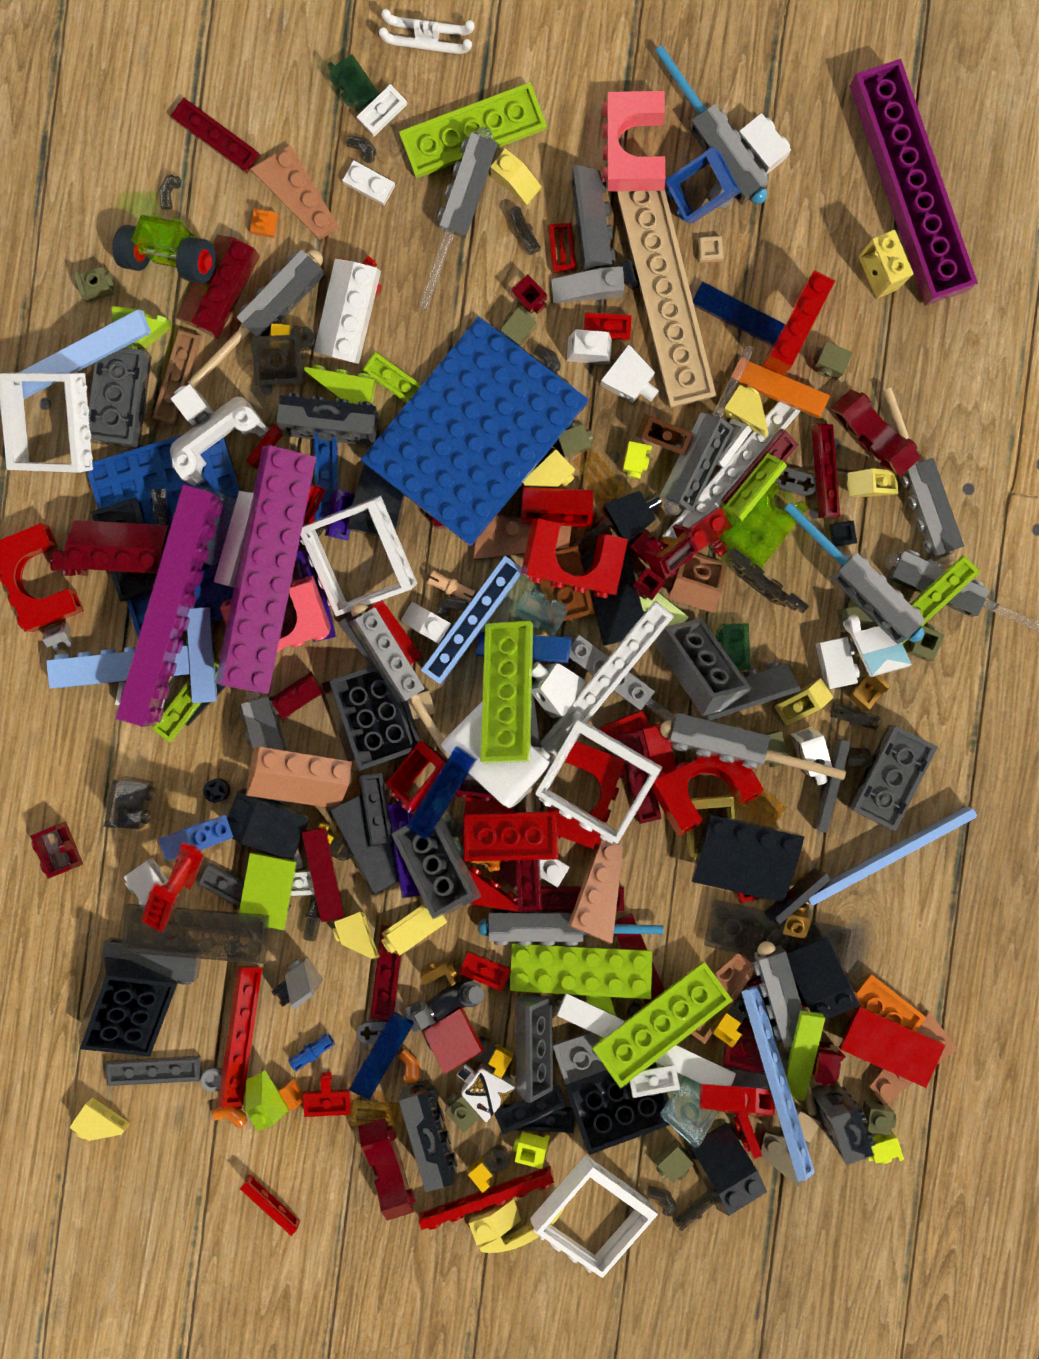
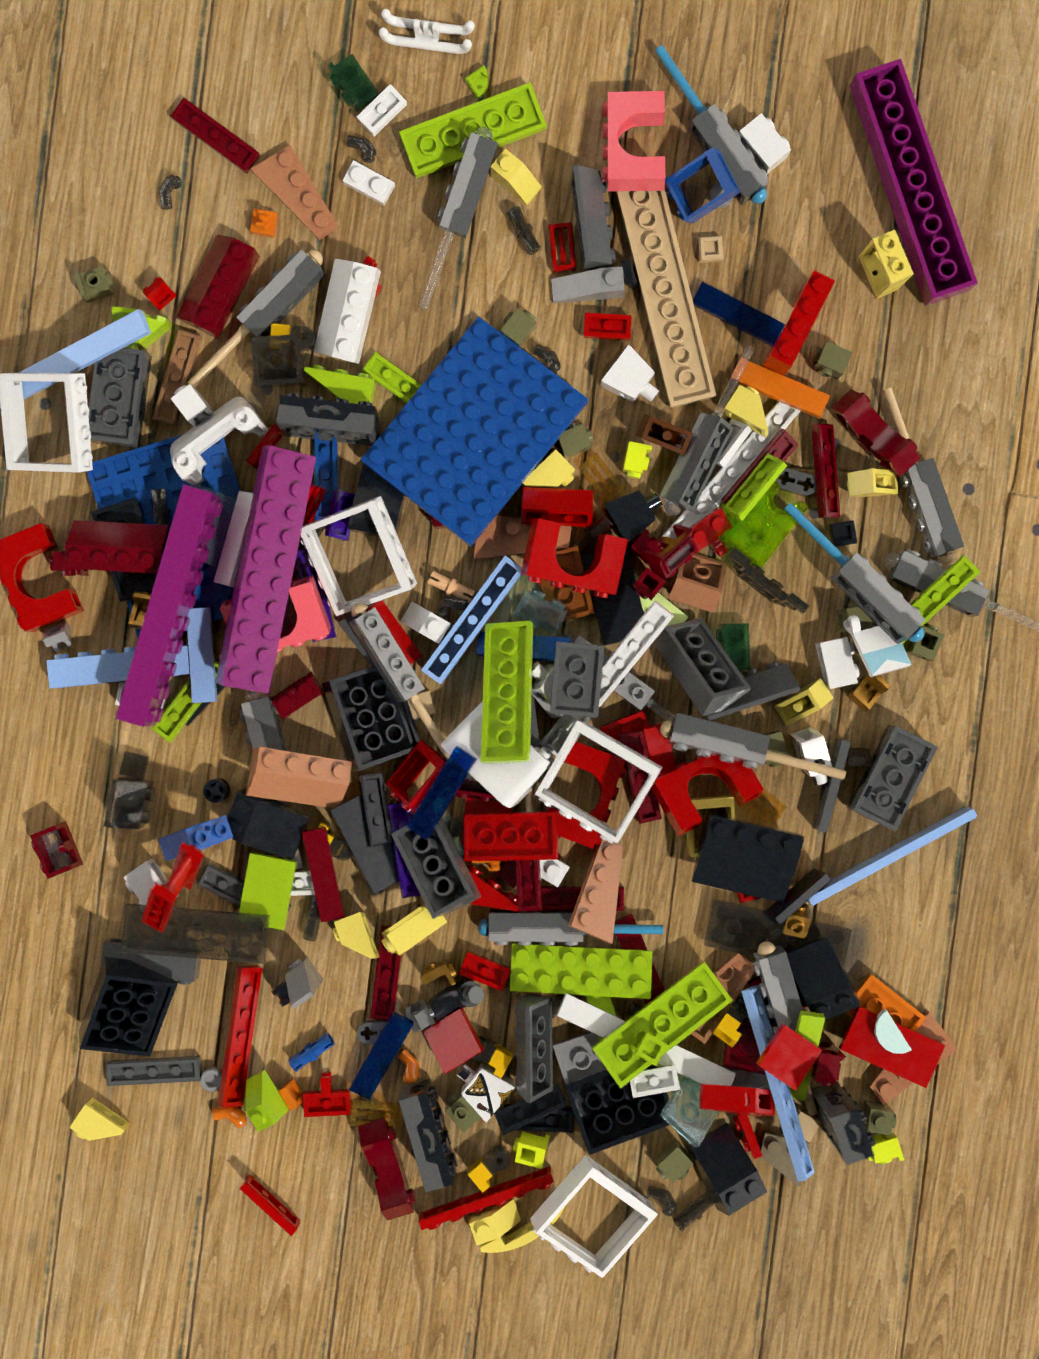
brick [112,214,216,283] -> none
dark red brick [511,274,547,314] -> none
white torso [567,330,612,365] -> none
clear smoke pin [830,703,880,731] -> none
none -> clear smoke tile [119,751,149,780]
none -> pearl gold bracket [128,592,151,630]
none -> red tile [142,277,177,311]
none -> lime tile [465,65,488,100]
none -> dark grey plate [550,641,605,718]
none -> lime plate [634,1032,668,1066]
none -> red tile [756,1023,822,1091]
none -> light aqua tile [874,1008,912,1054]

